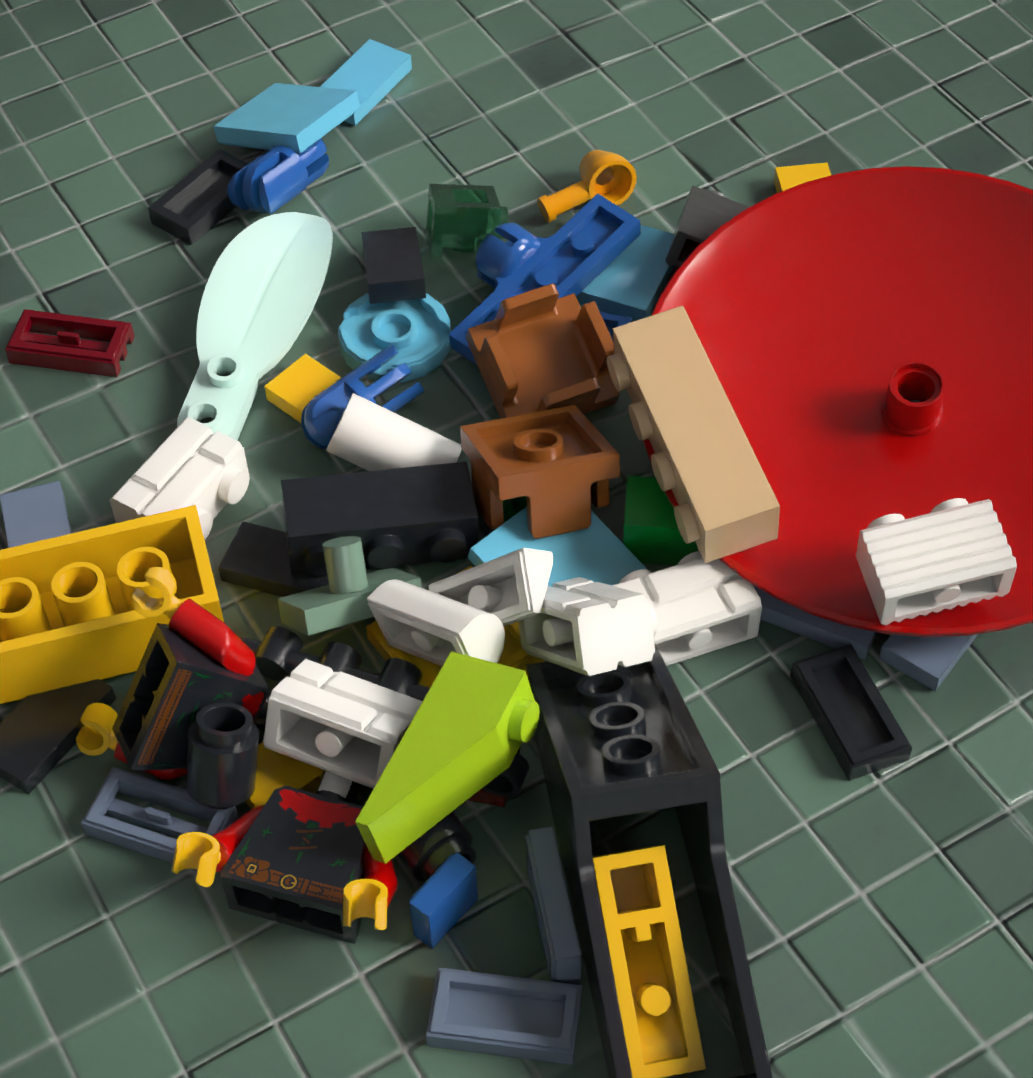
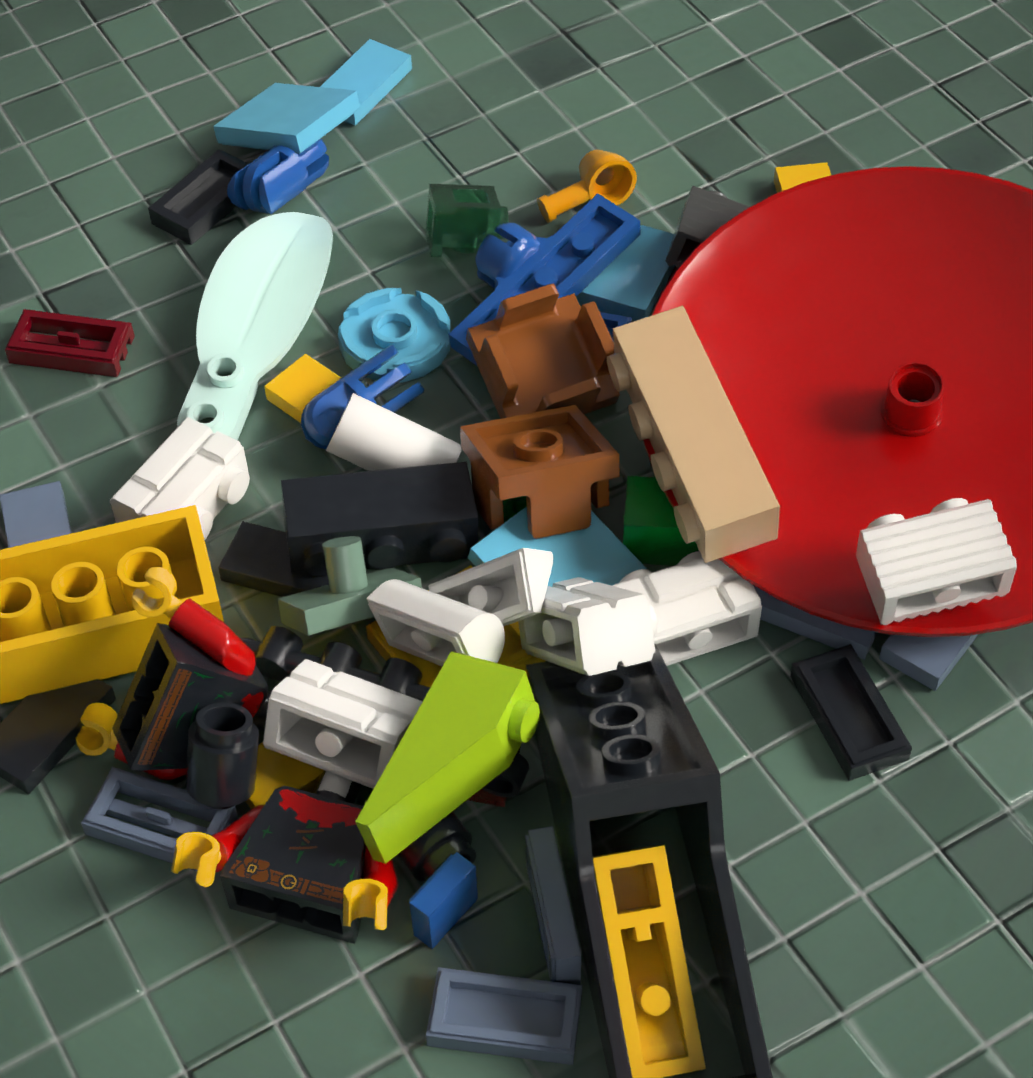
black tile [361,227,426,304] -> none

